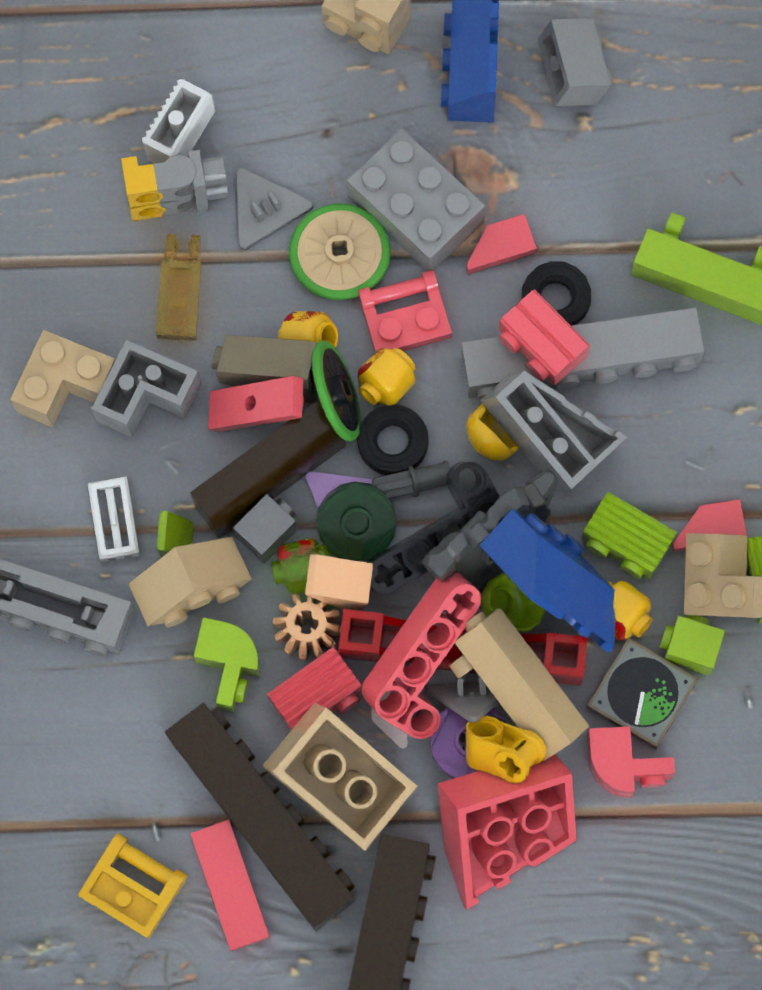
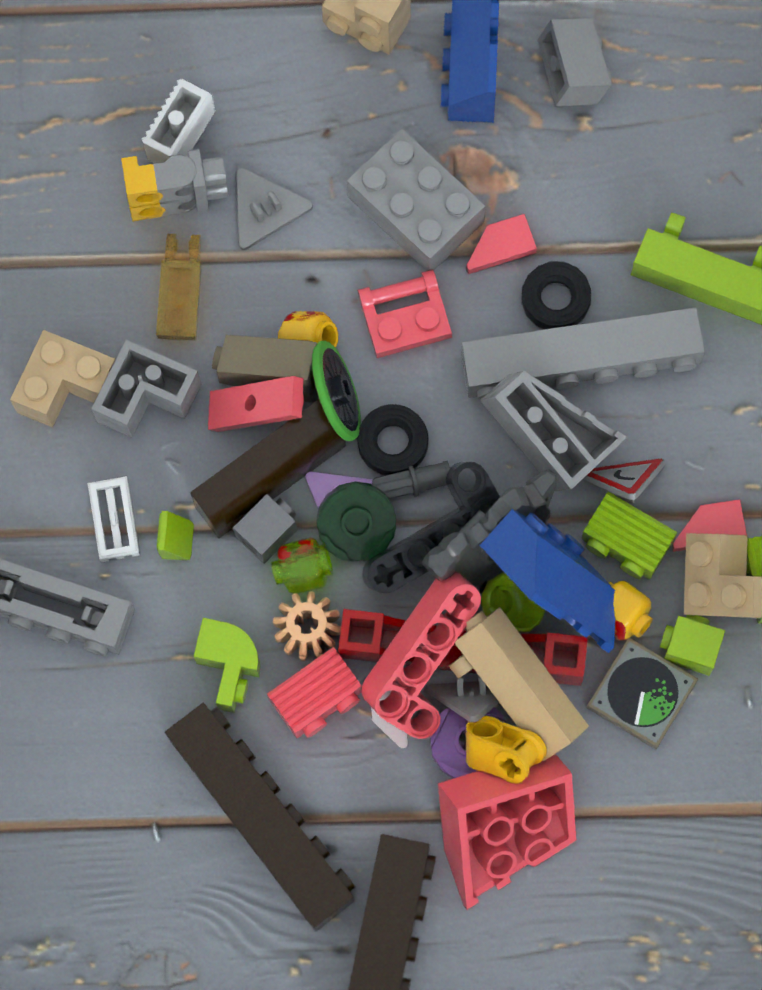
yellow plate [78,833,188,939] -> none
tan brick [129,537,252,628] -> none
coral tile [190,820,270,952] -> none
tan brick [262,702,417,850] -> none
tan wheel [289,203,391,300] -> none
light nougat slope [305,555,373,611] -> none
yellow head [357,348,416,405] -> none
yellow hair [466,404,519,461] -> none
coral brick [499,289,590,386] -> none
coral brick [587,726,675,798] -> none
none -> piece [582,458,665,503]

